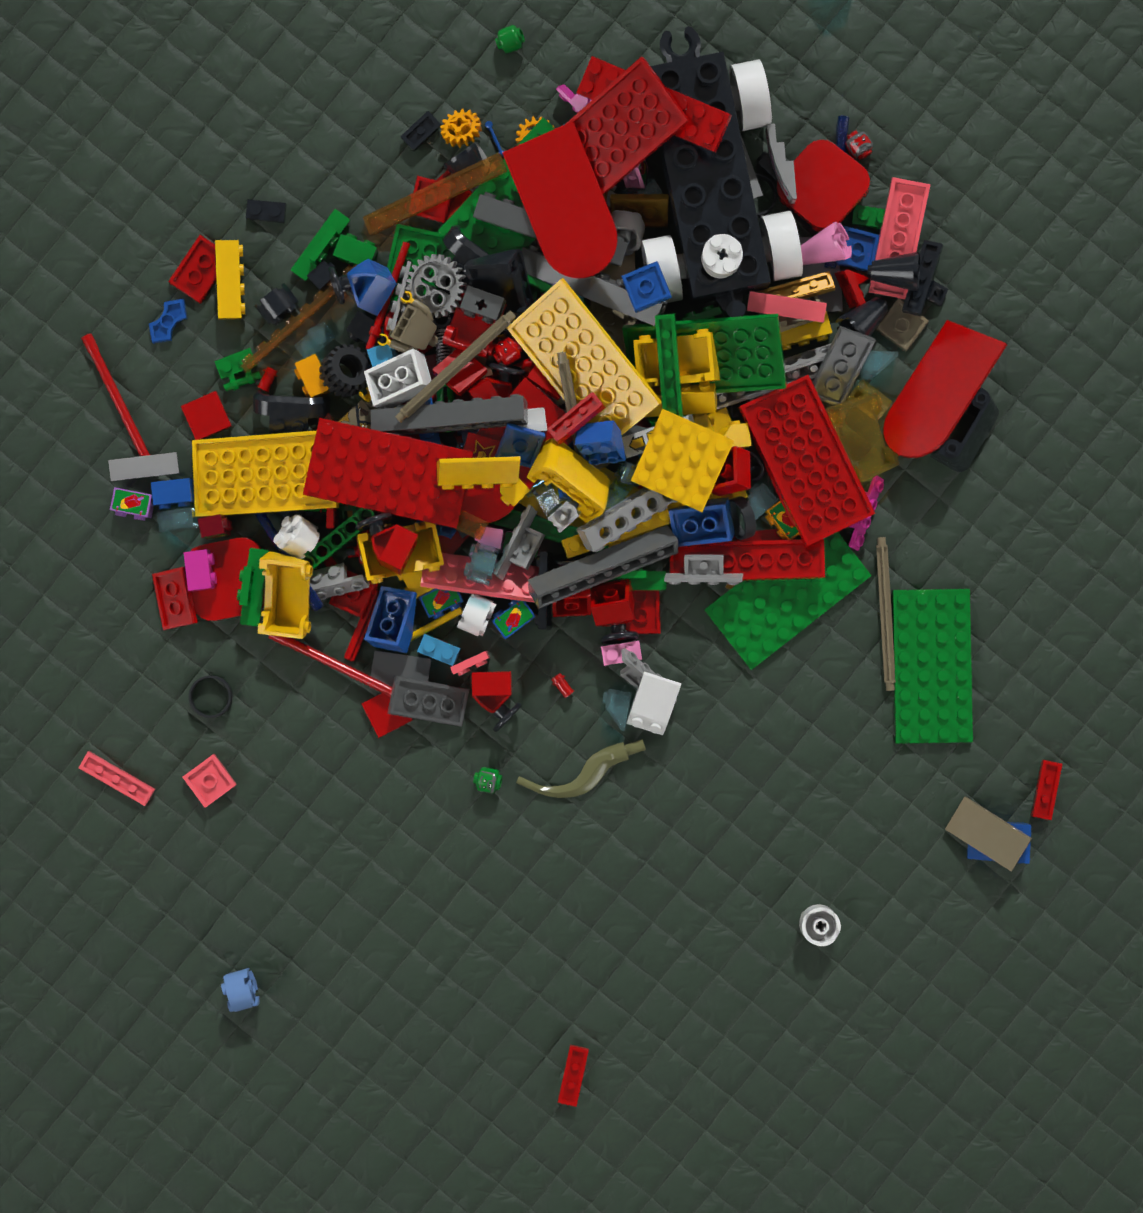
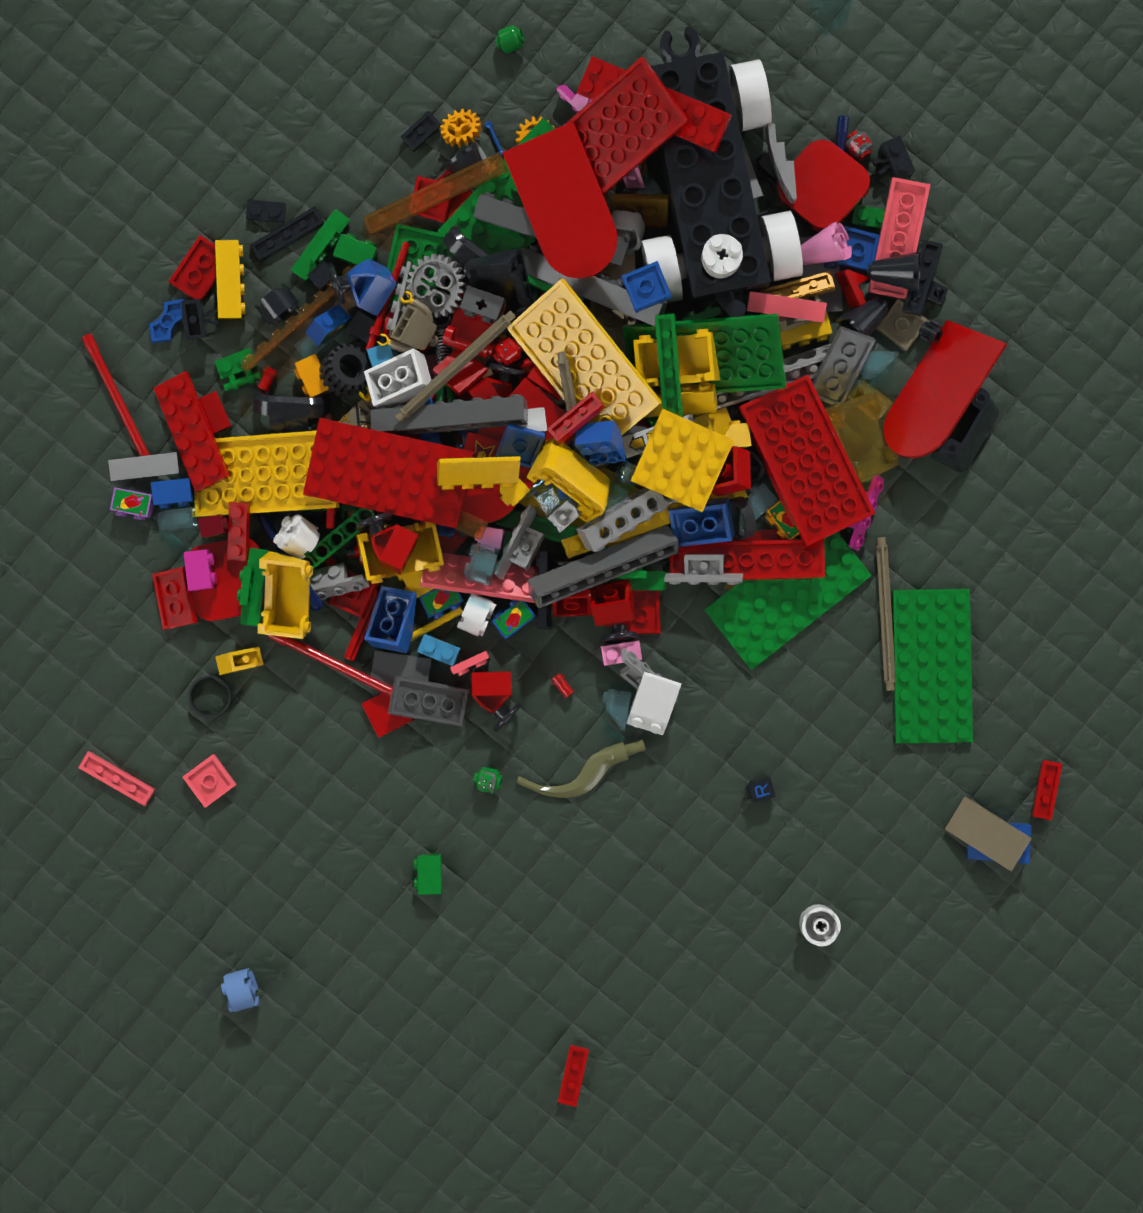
none -> red plate [153,371,230,492]
none -> black brick [181,299,219,340]
none -> yellow slope [215,647,264,675]
none -> red plate [227,502,250,561]
none -> black tile [250,206,325,262]
none -> blue brick [305,304,352,346]
none -> green brick [414,854,442,895]
none -> black brick [745,777,776,803]
none -> black brick [873,135,915,179]
none -> black gear [919,319,943,345]

